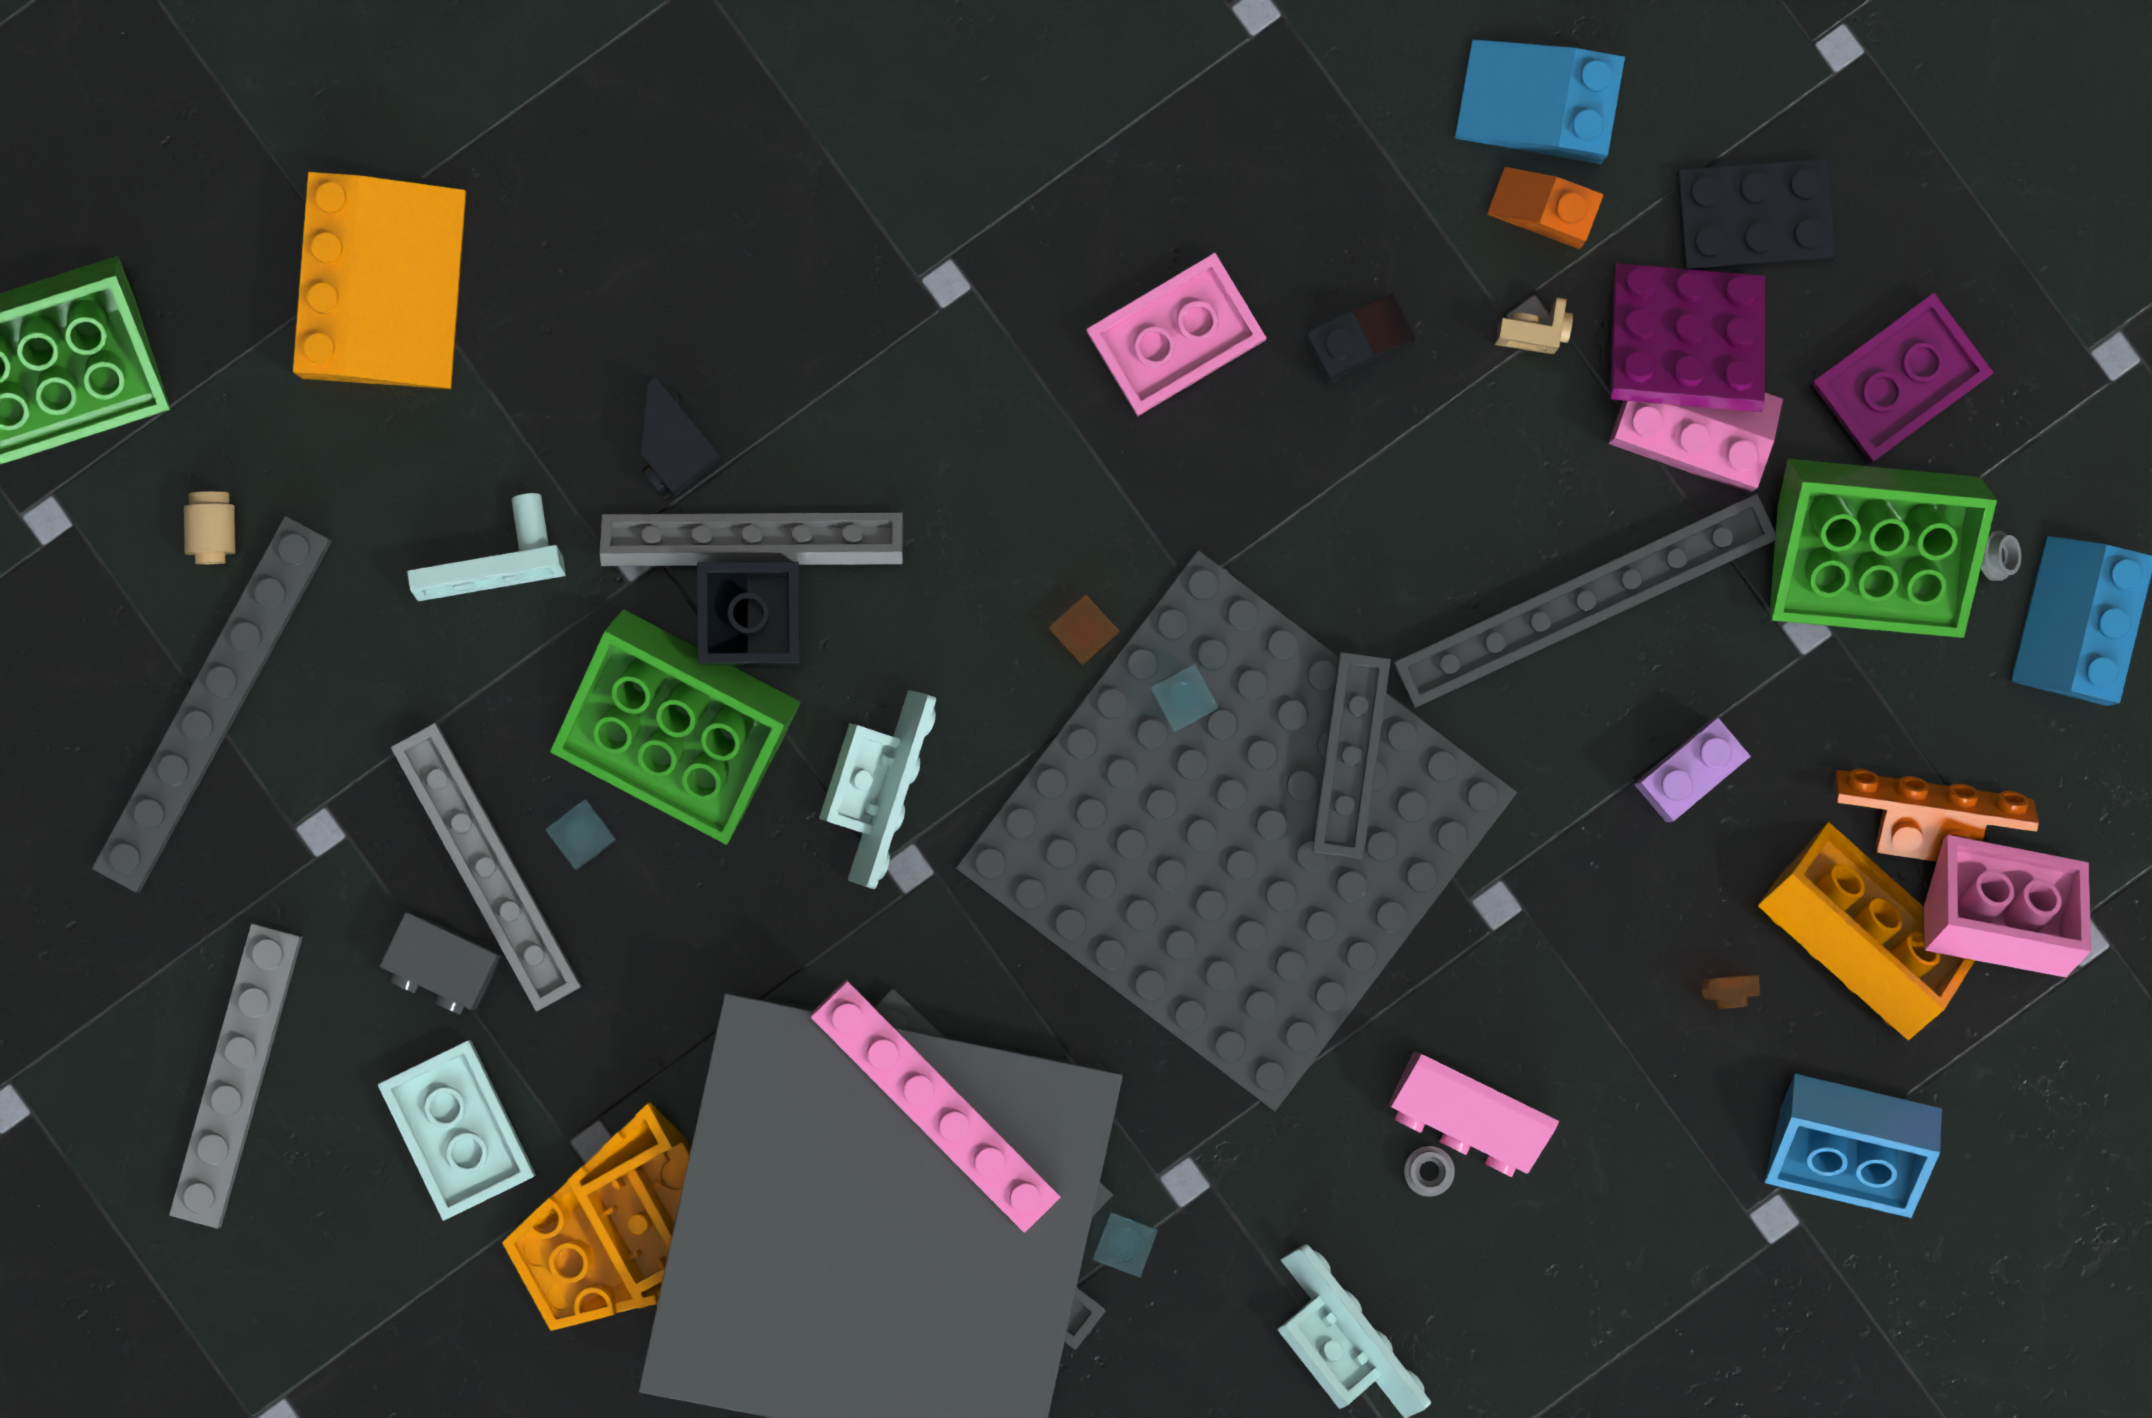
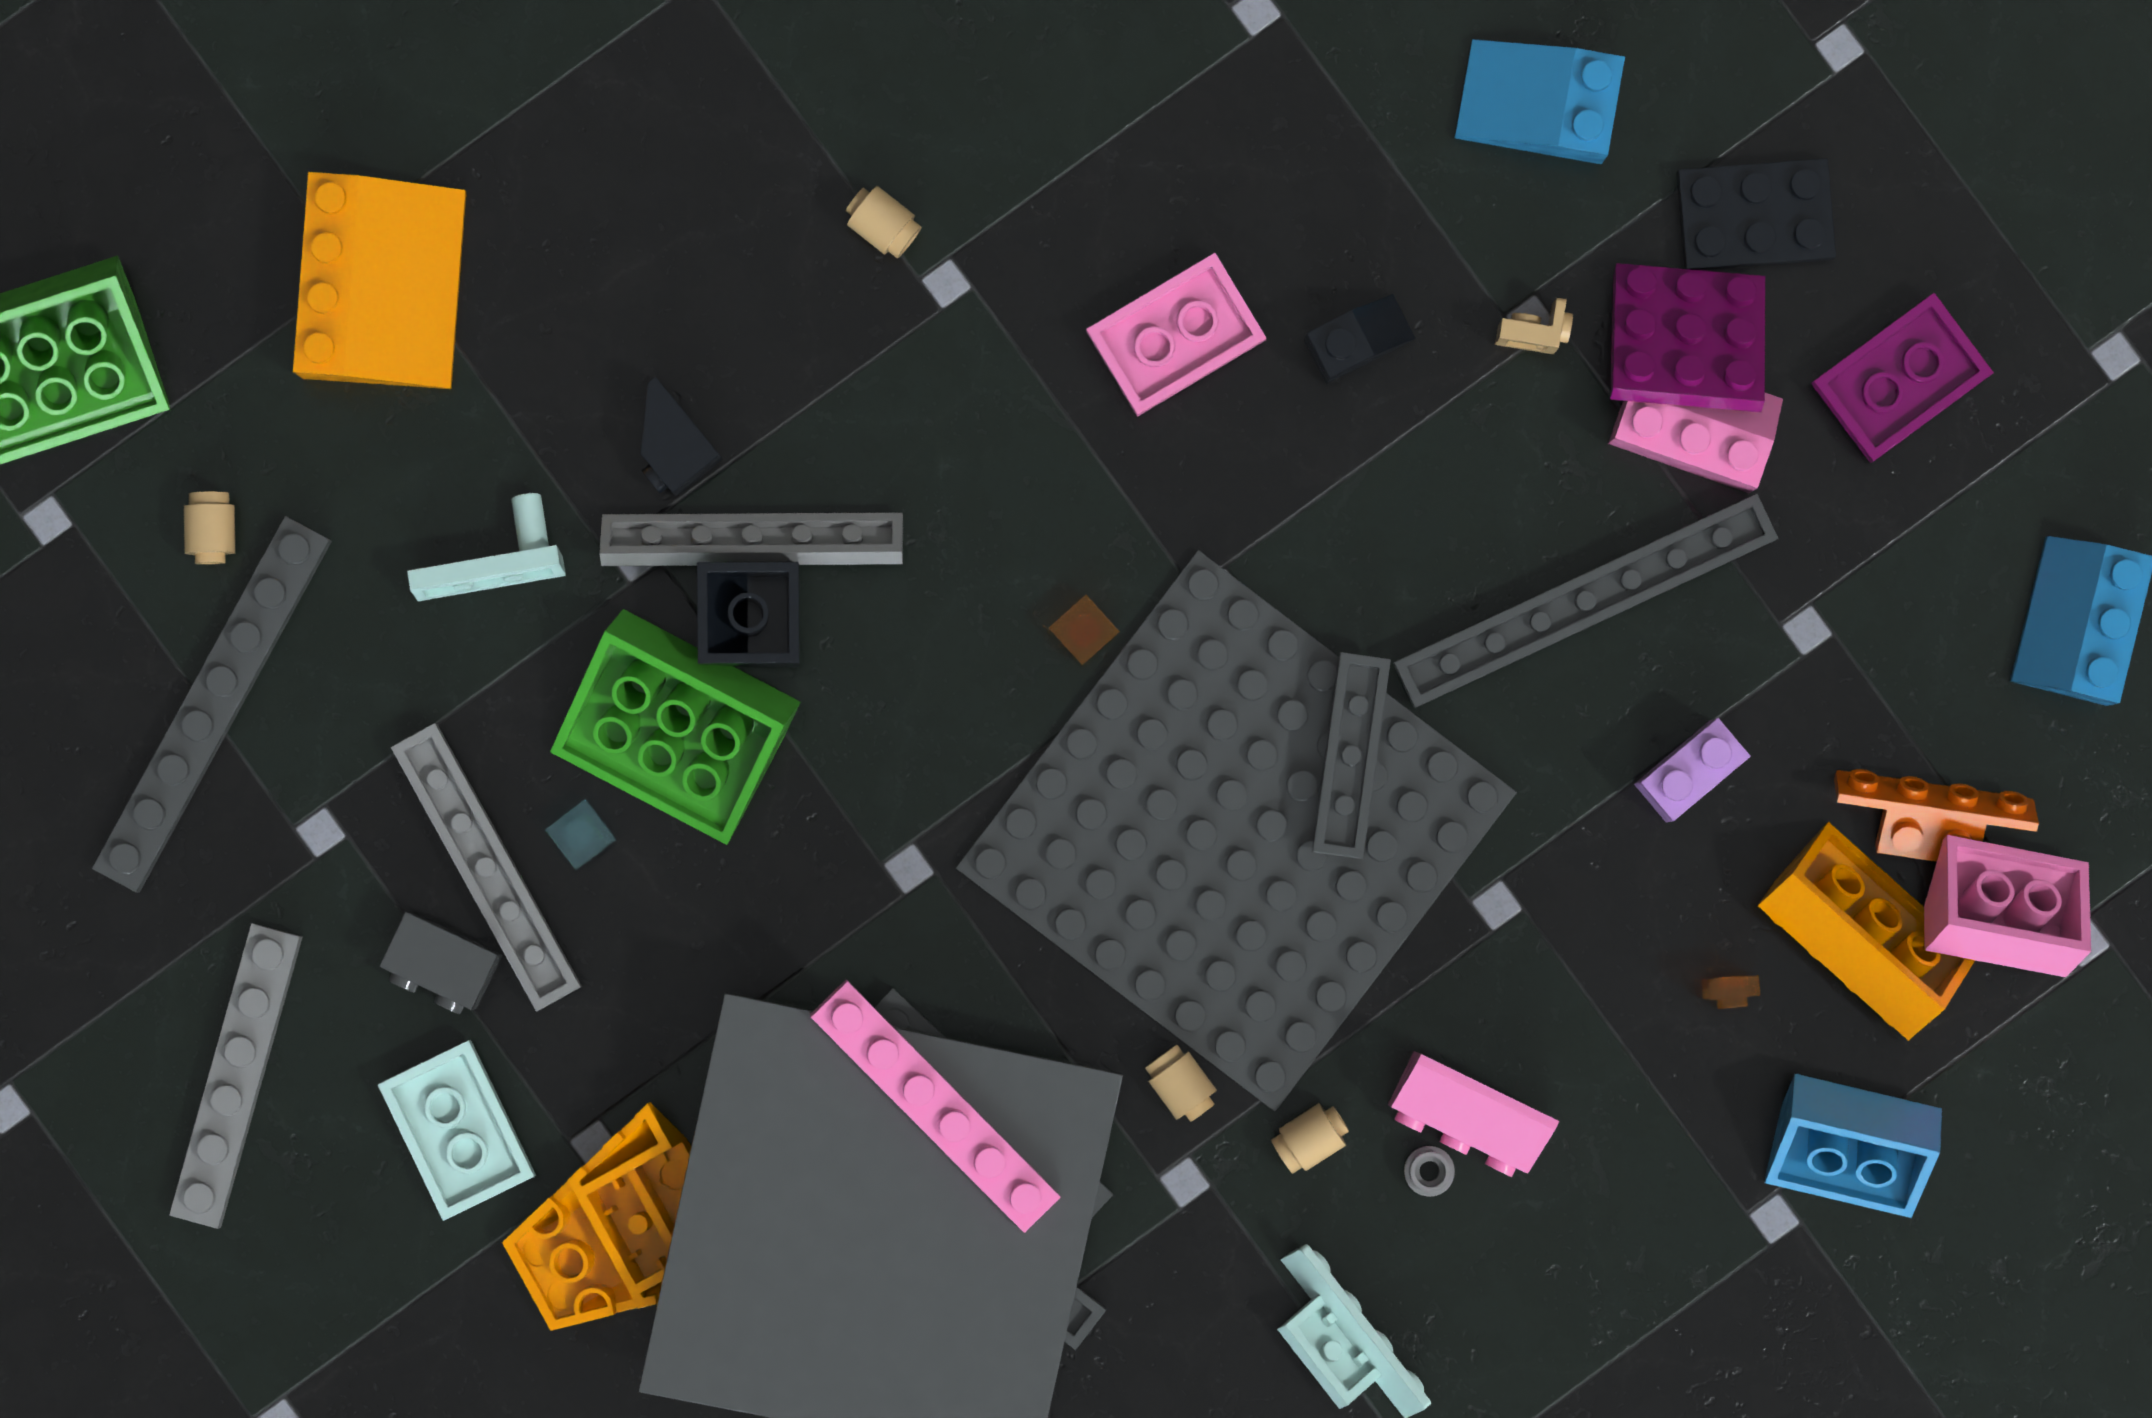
light aqua bracket [819,690,936,889] -> none
clear light blue plate [1093,1211,1158,1278] -> none
clear light blue plate [1150,664,1219,733] -> none
orange slope [1487,167,1604,250] -> none
bright green slope [1769,459,1997,638] -> none
light grey plate [1981,531,2021,581] -> none
none -> tan brick [845,186,922,258]
none -> tan brick [1145,1045,1217,1122]
none -> tan brick [1271,1103,1349,1174]

